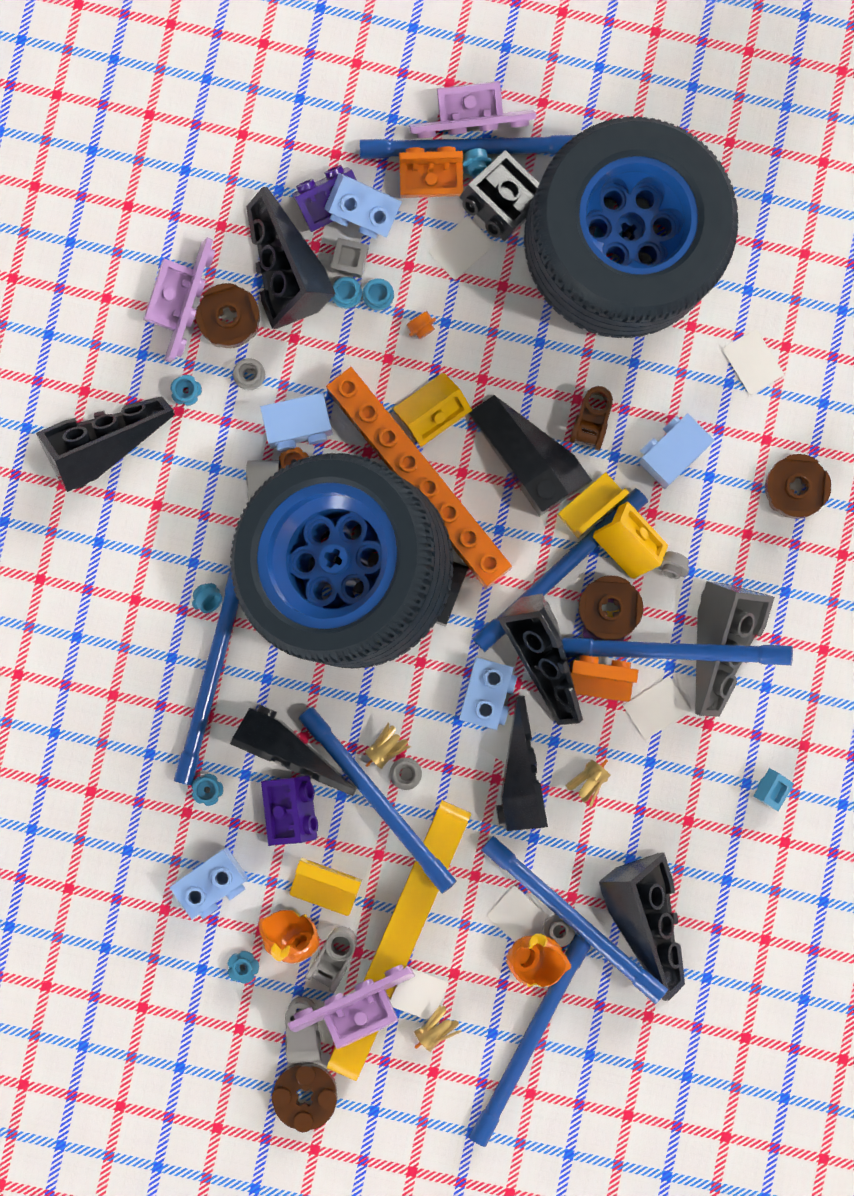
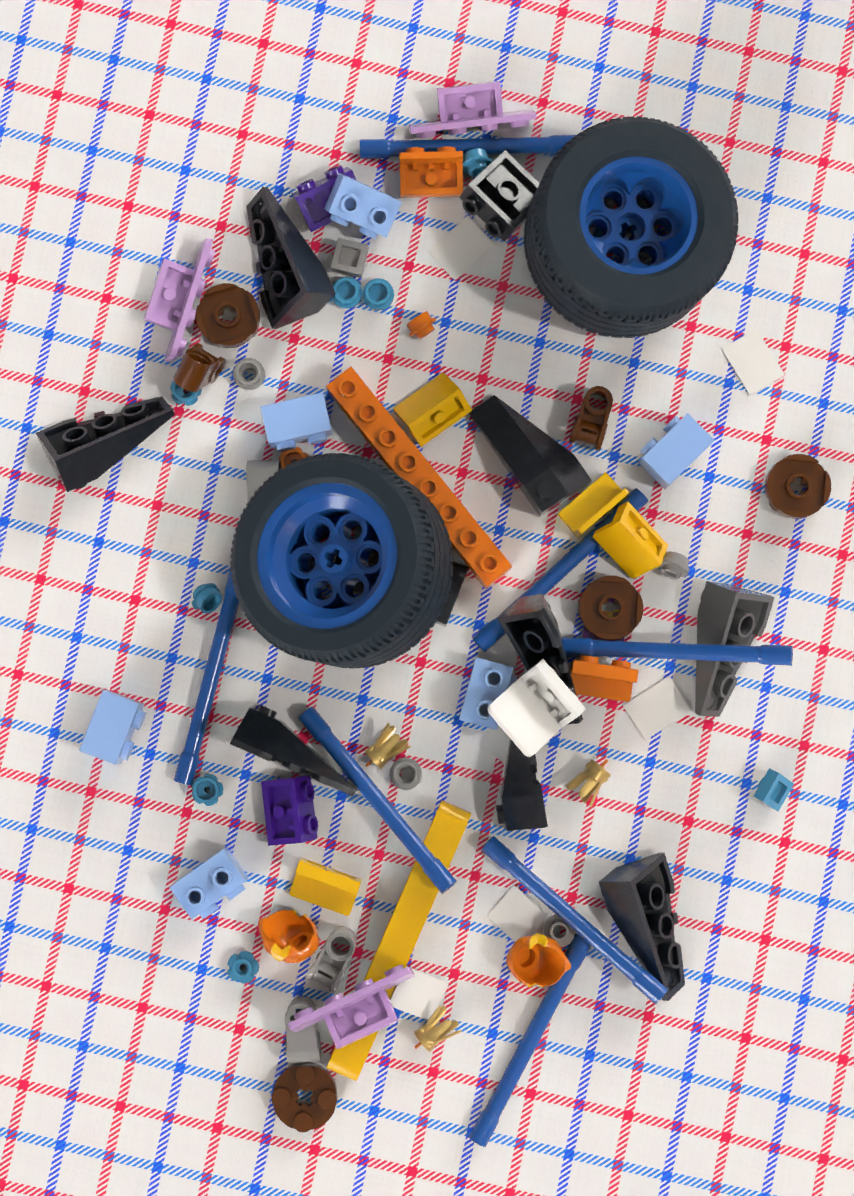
none -> light blue brick [79,690,146,765]
none -> reddish brown piece [173,343,226,392]
none -> white bracket [487,659,586,757]

